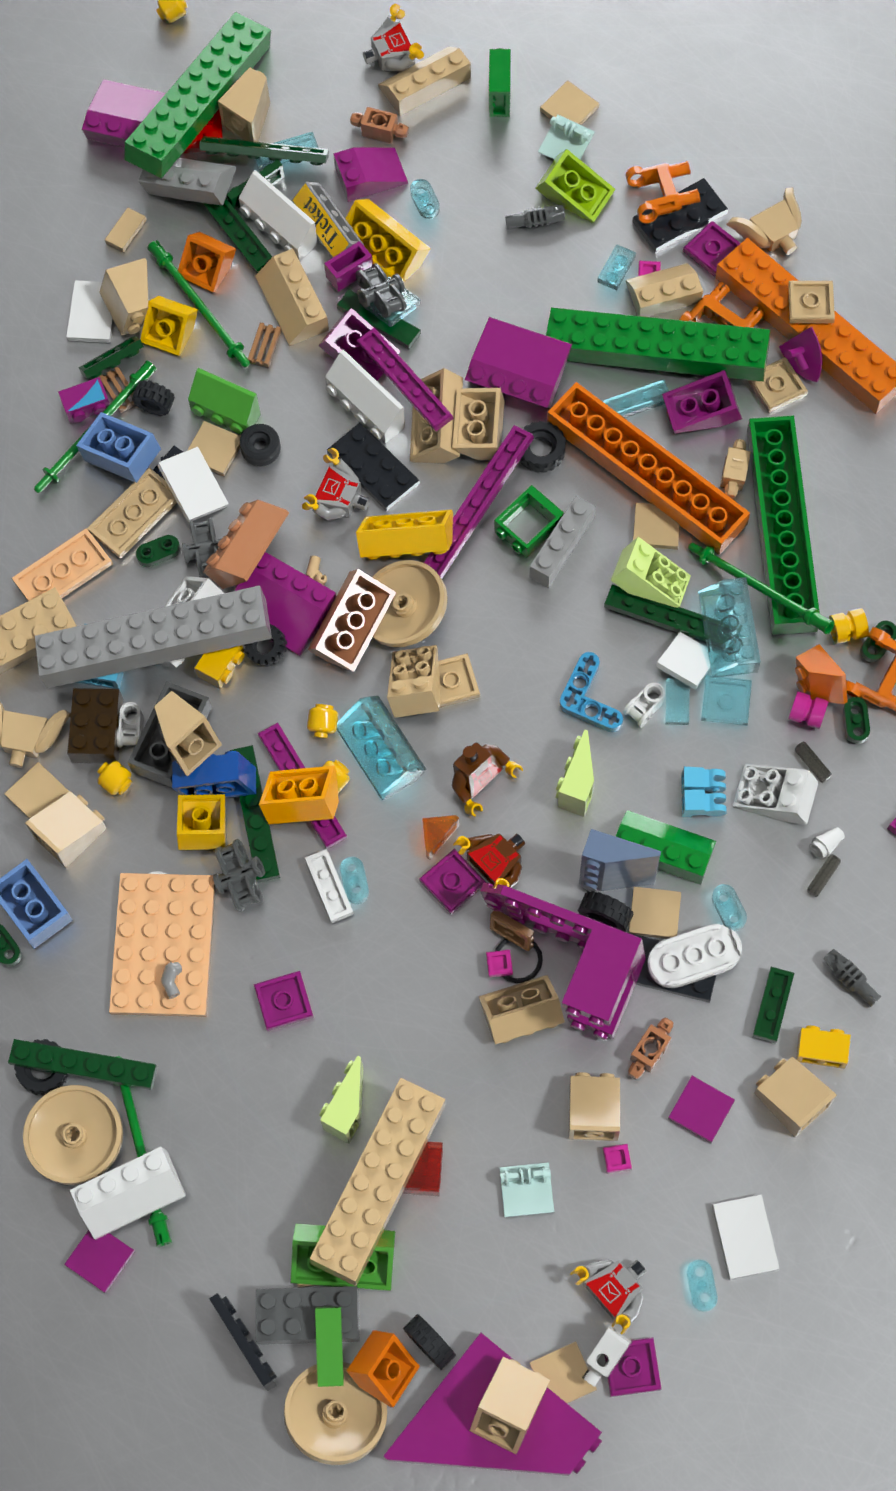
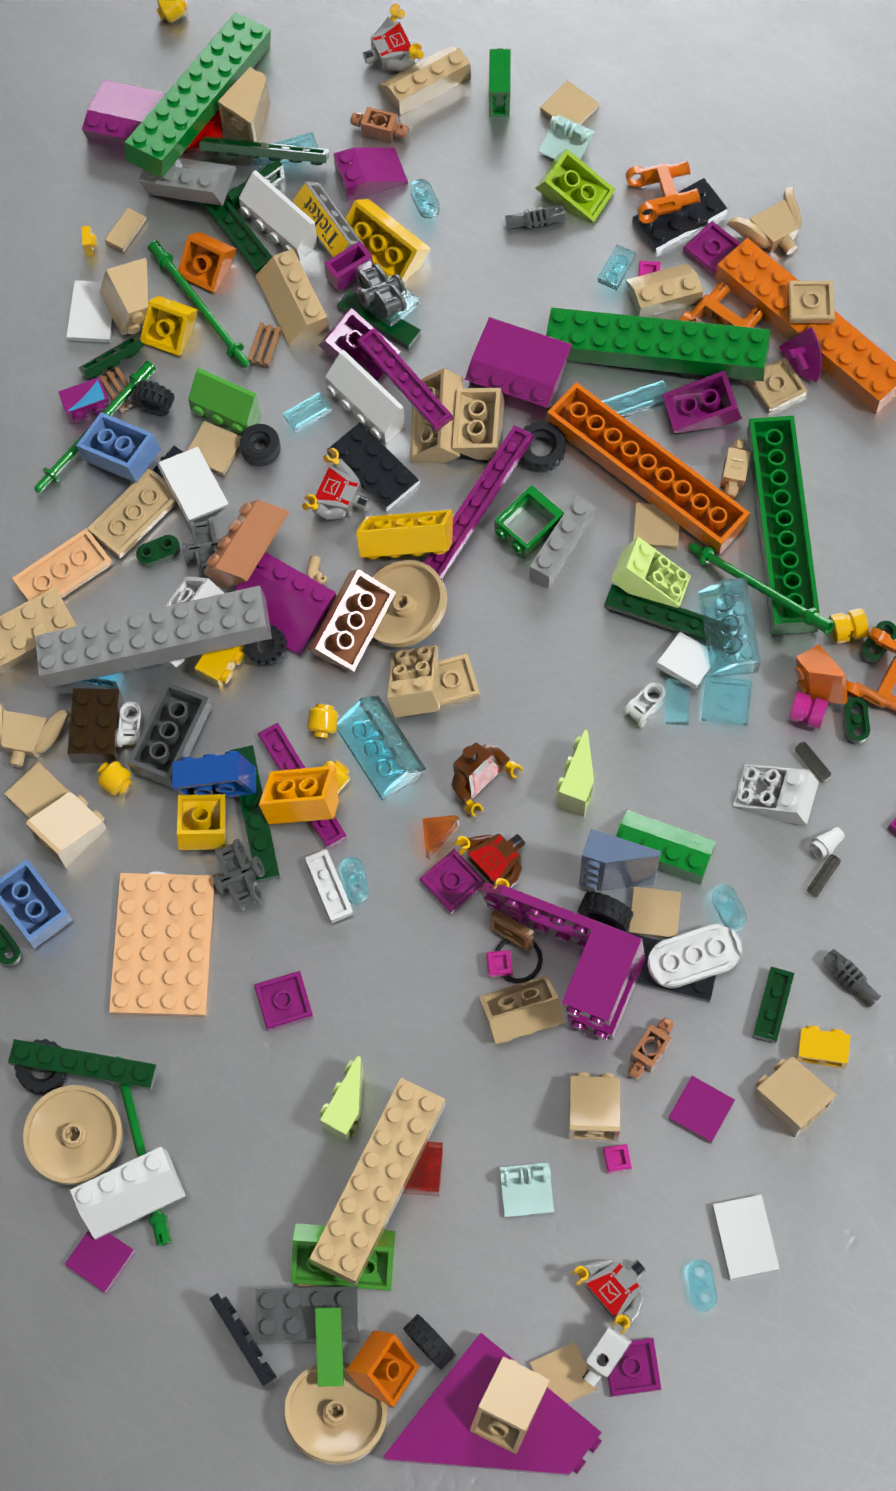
tan slope [154,691,222,776] -> none
light grey arm [161,962,182,999] -> none
dark azure beam [560,652,623,732] -> none
medium azure legs [681,766,727,817] -> none
none -> yellow plate [81,226,97,256]
none -> clear light blue tile [283,392,332,433]

